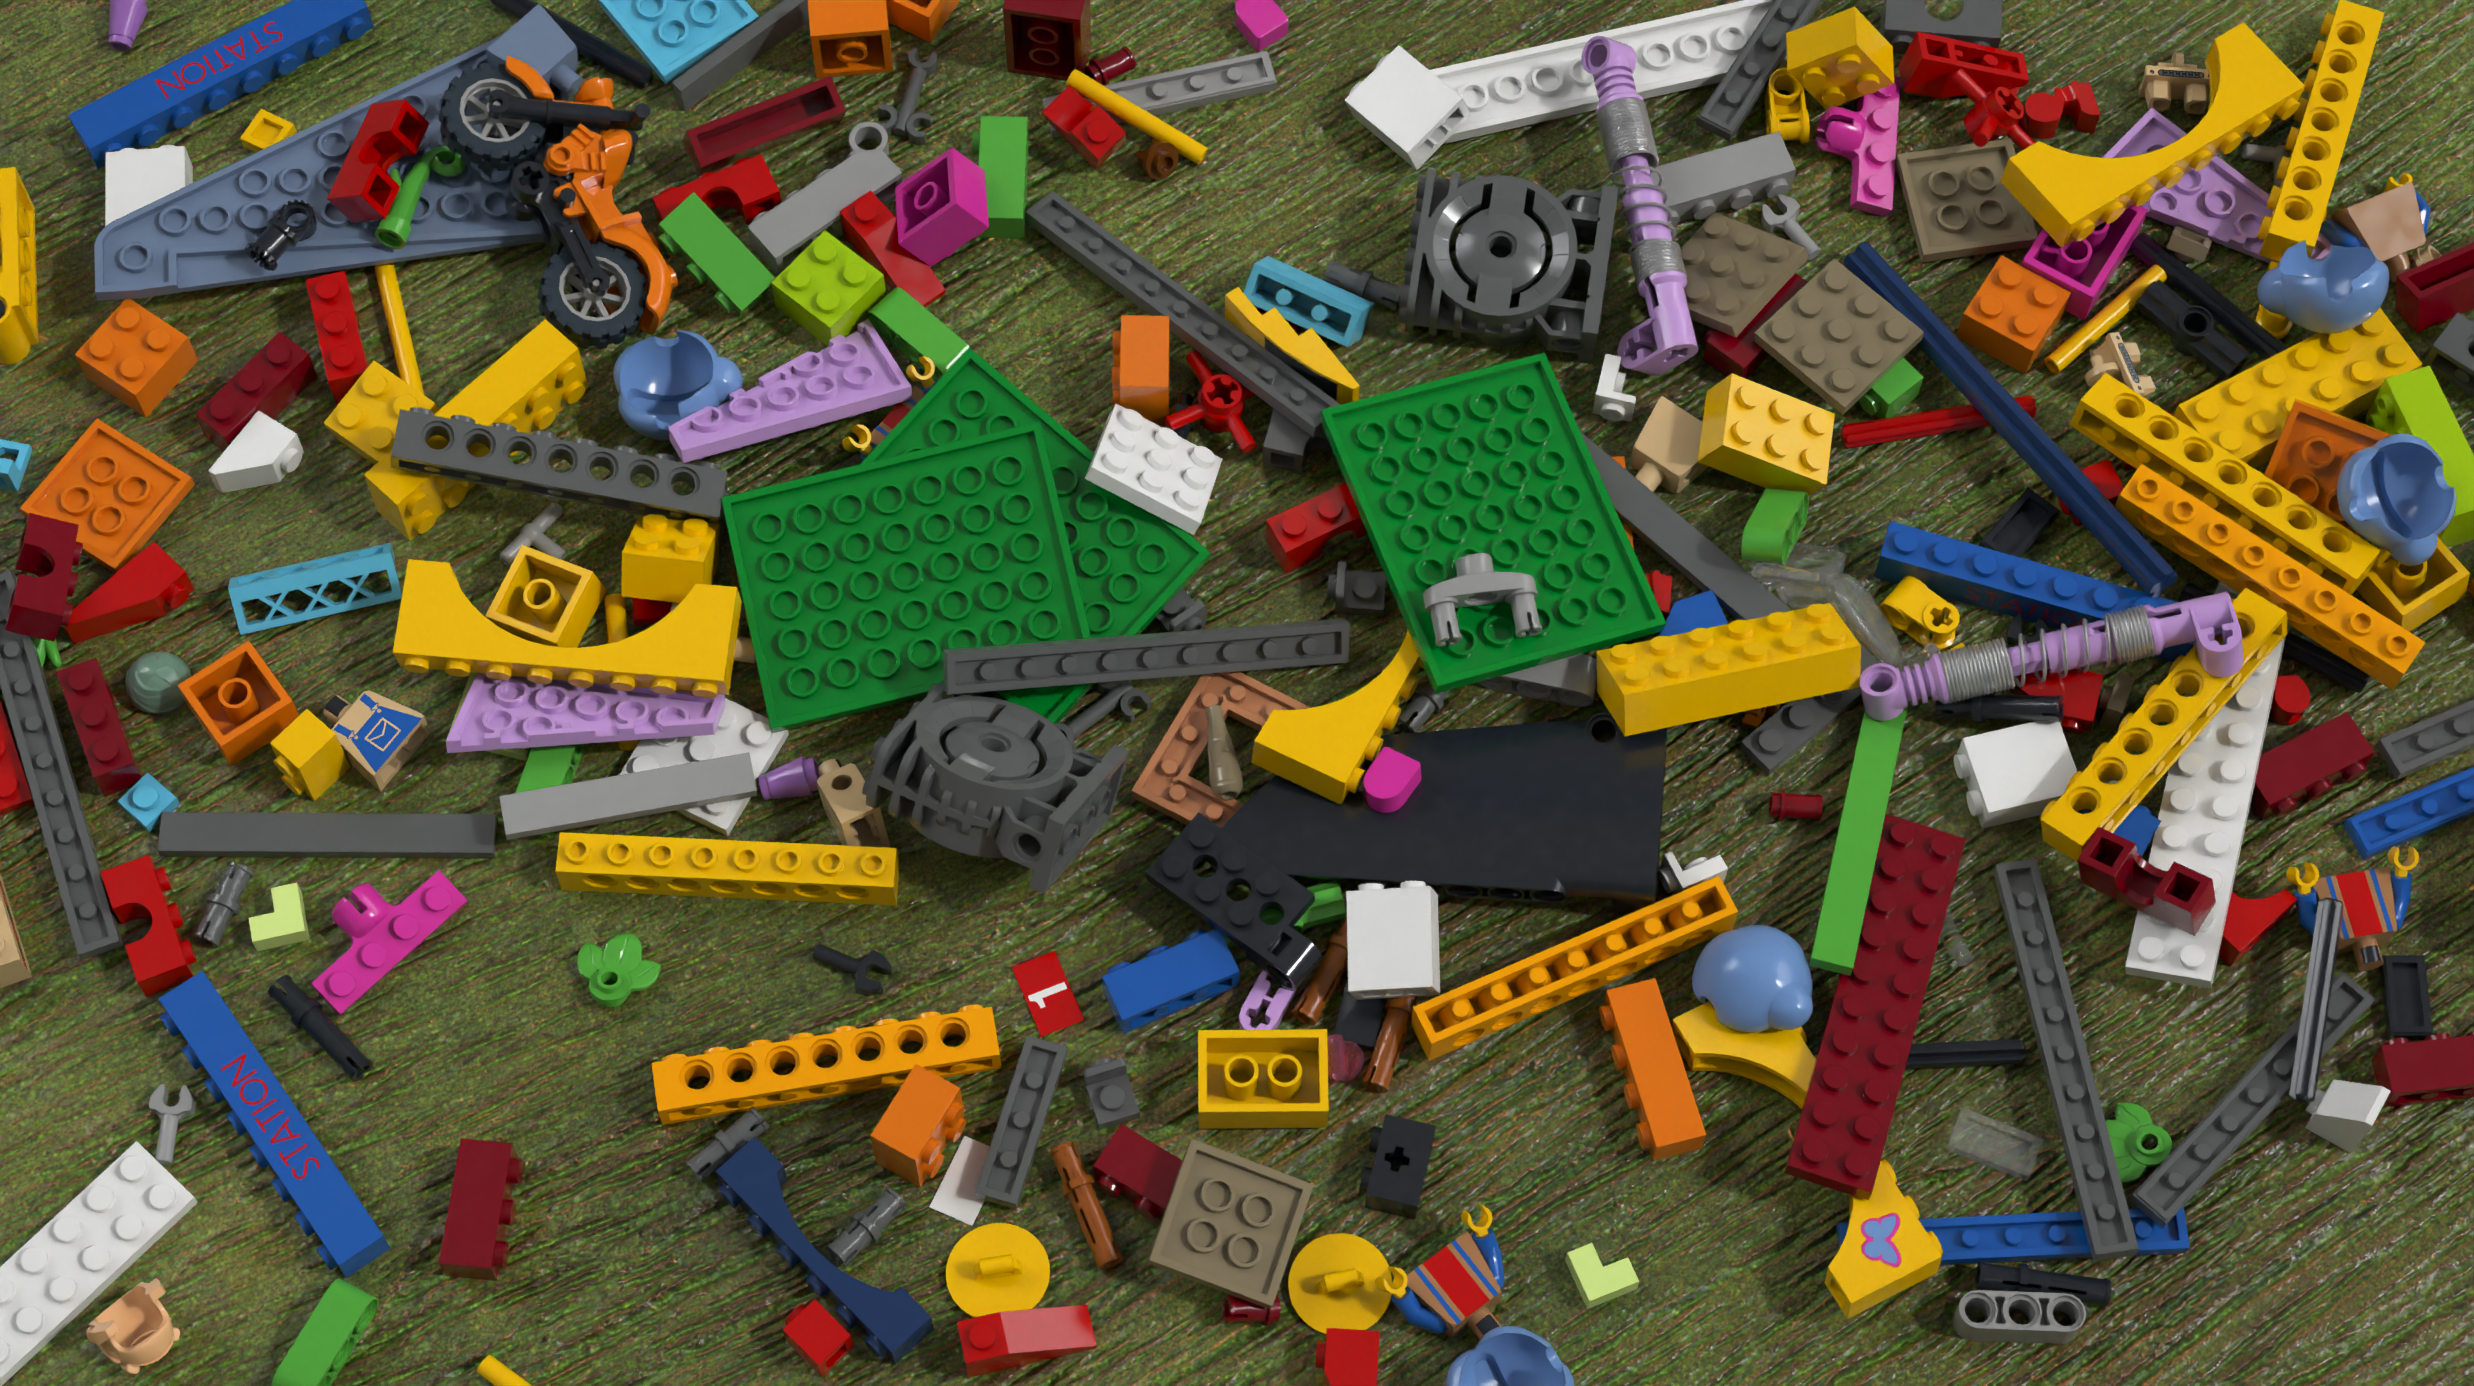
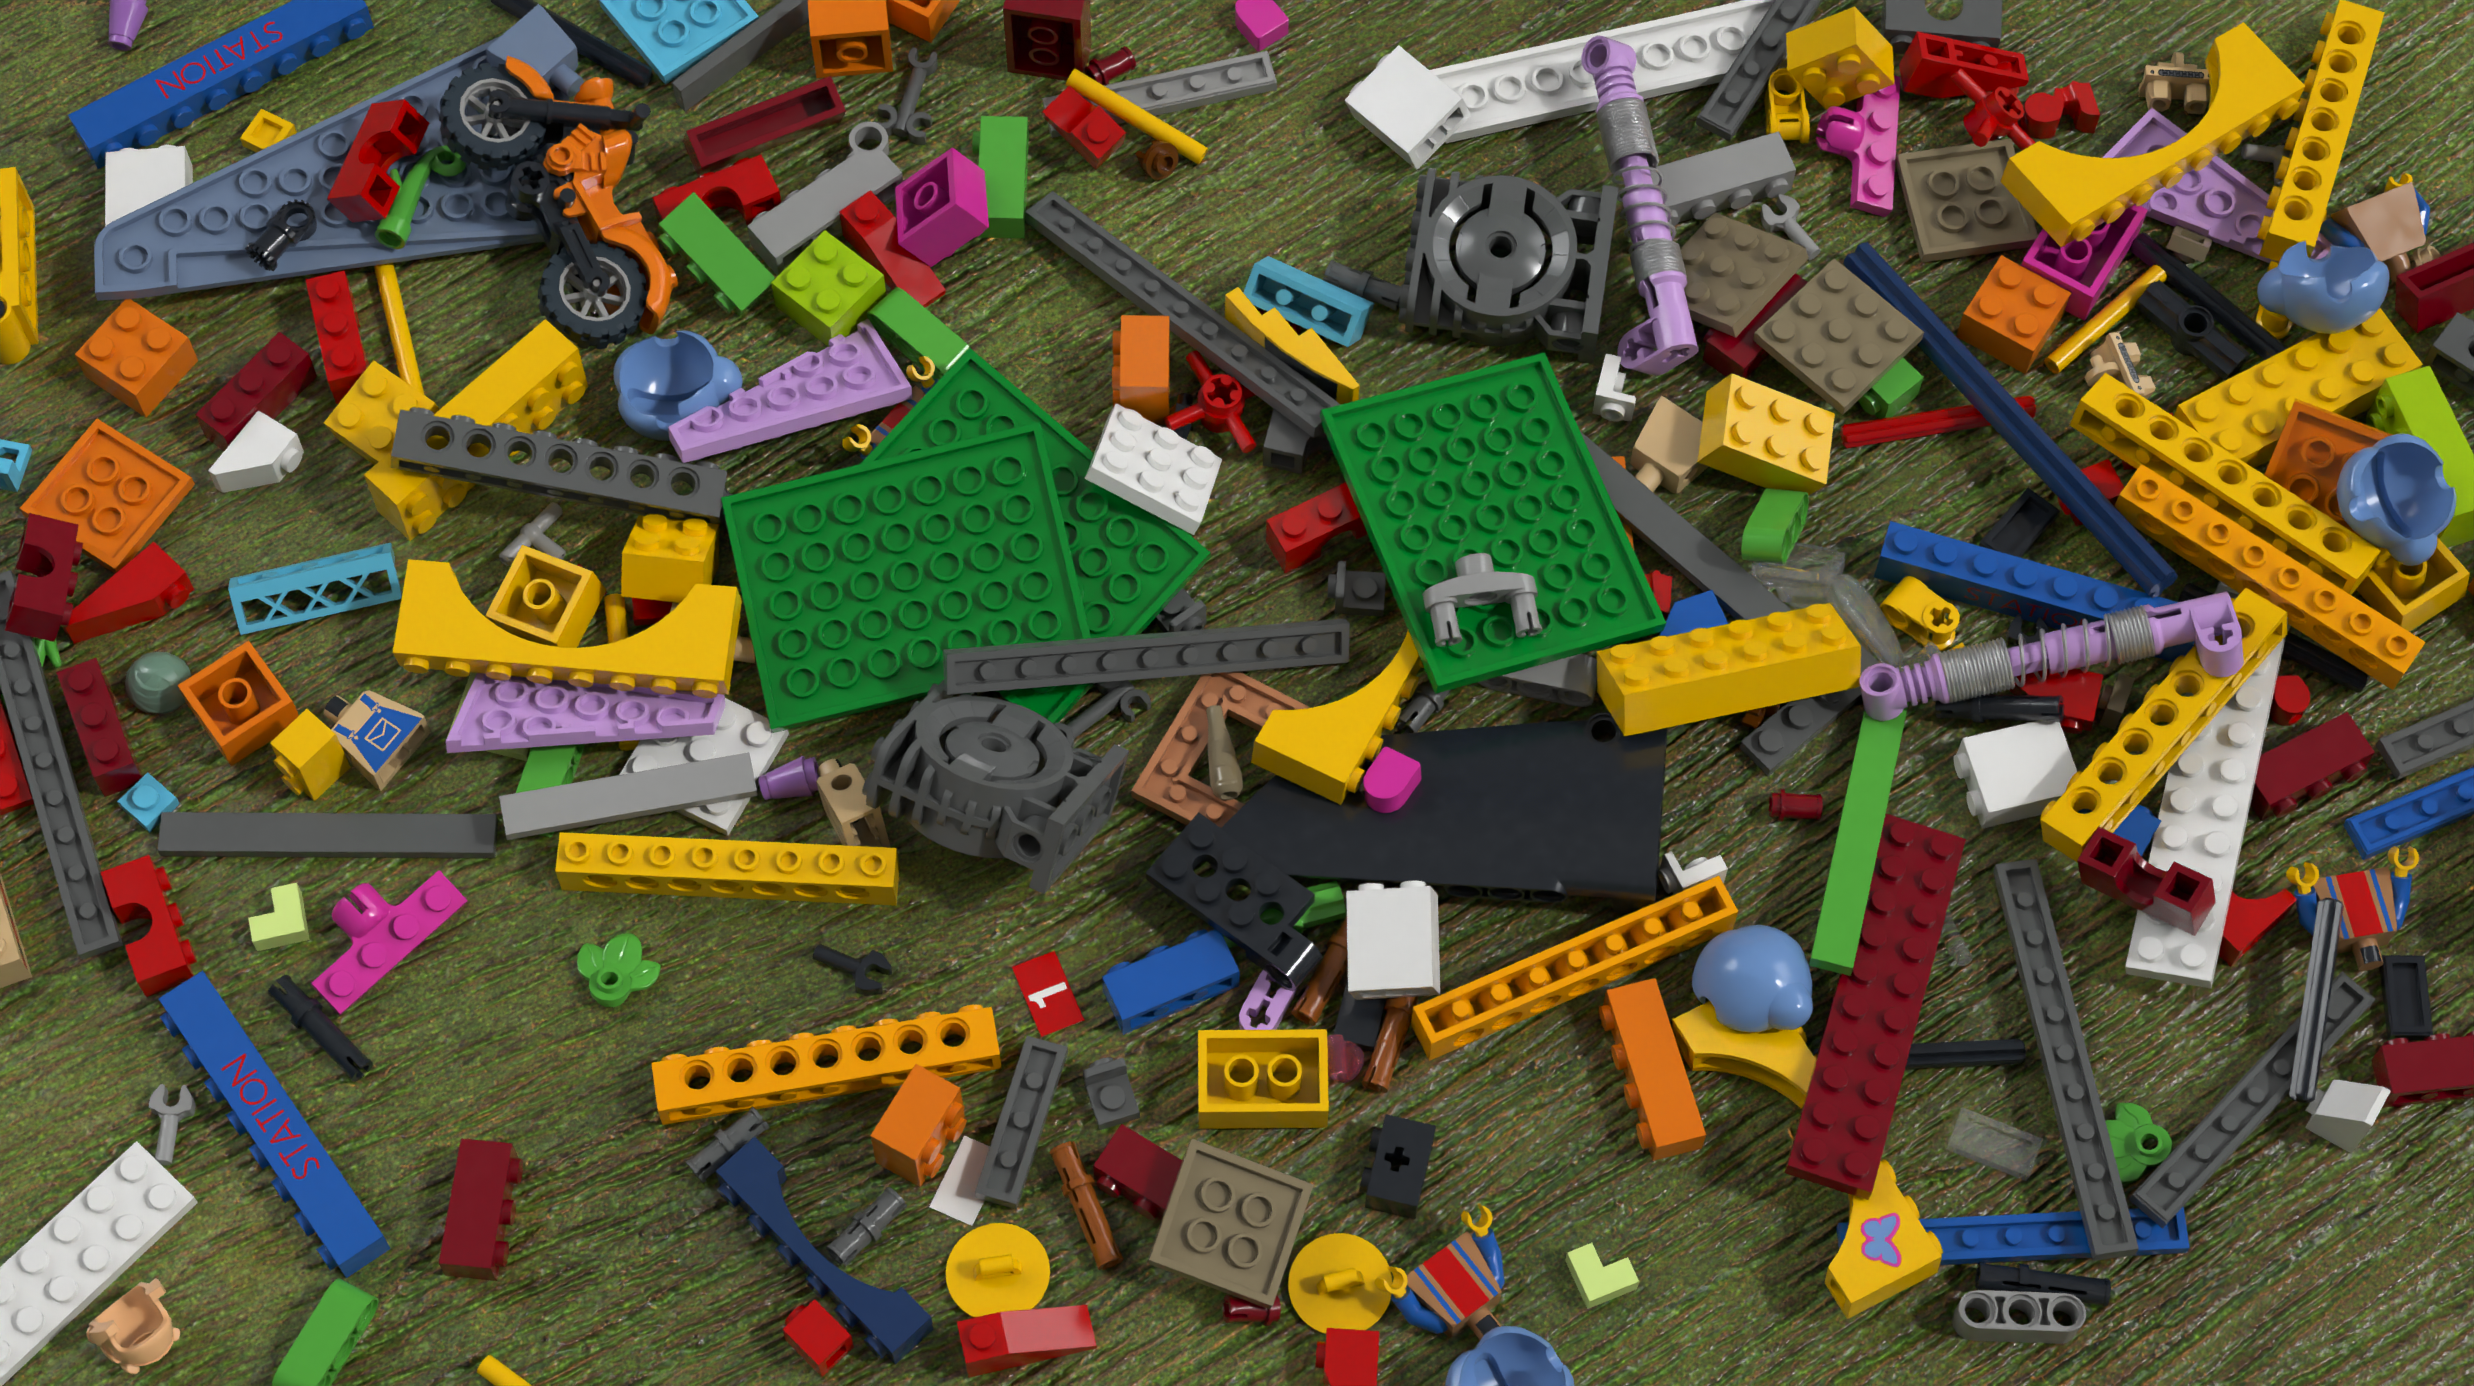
dark grey pin [193,861,253,948] -> none

